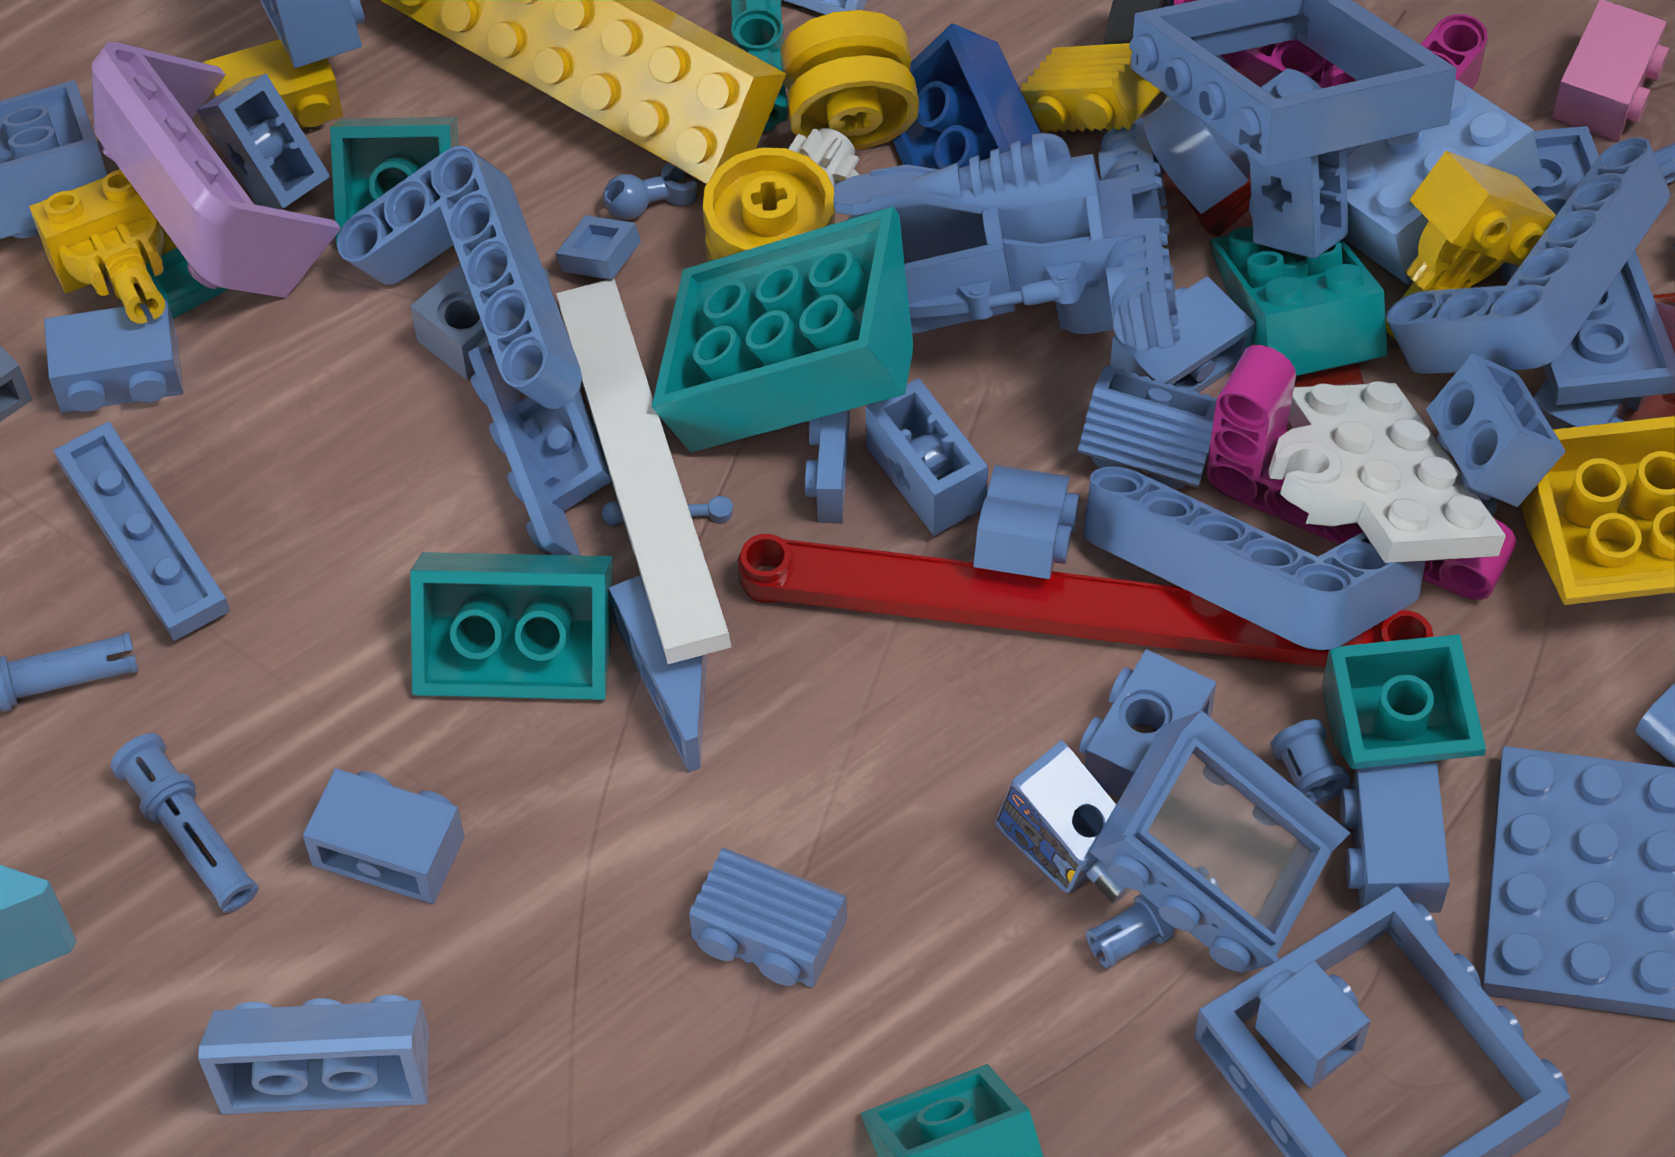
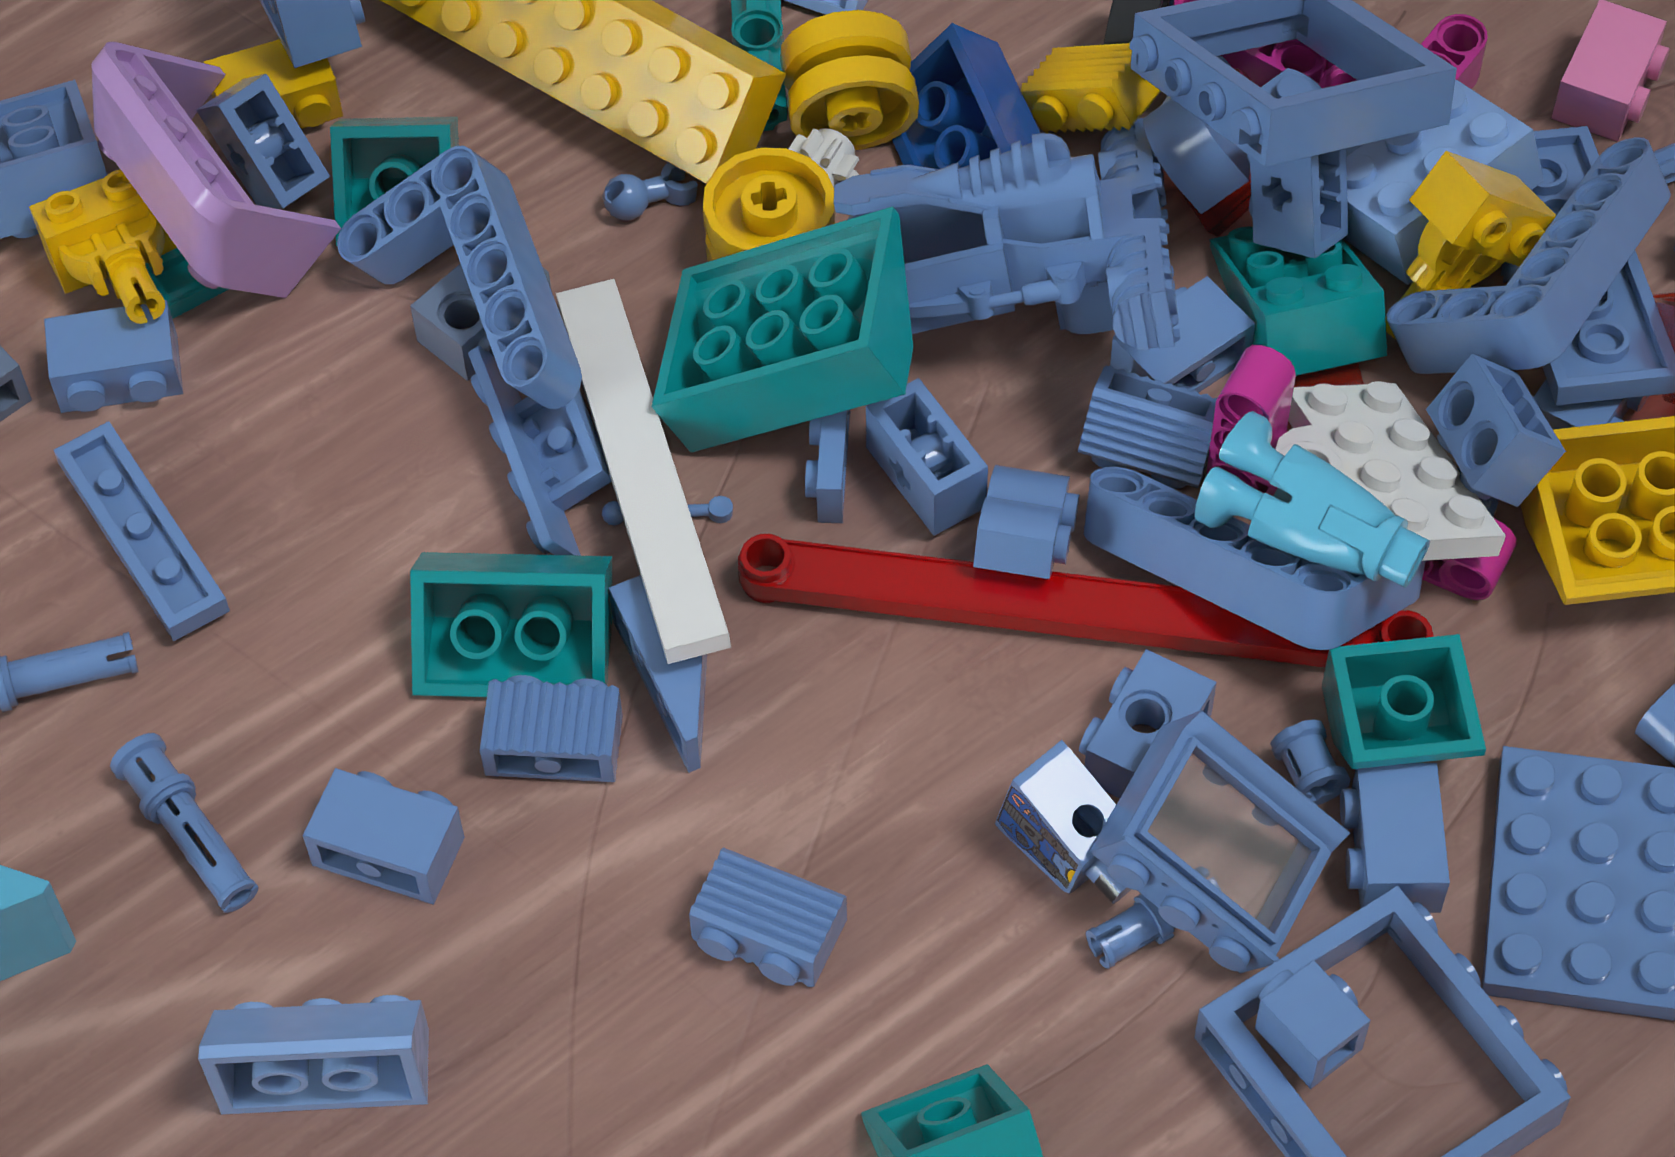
medium blue plate [555,215,641,280] -> none
none -> medium blue brick [480,675,623,782]
none -> medium azure piece [1194,411,1430,588]

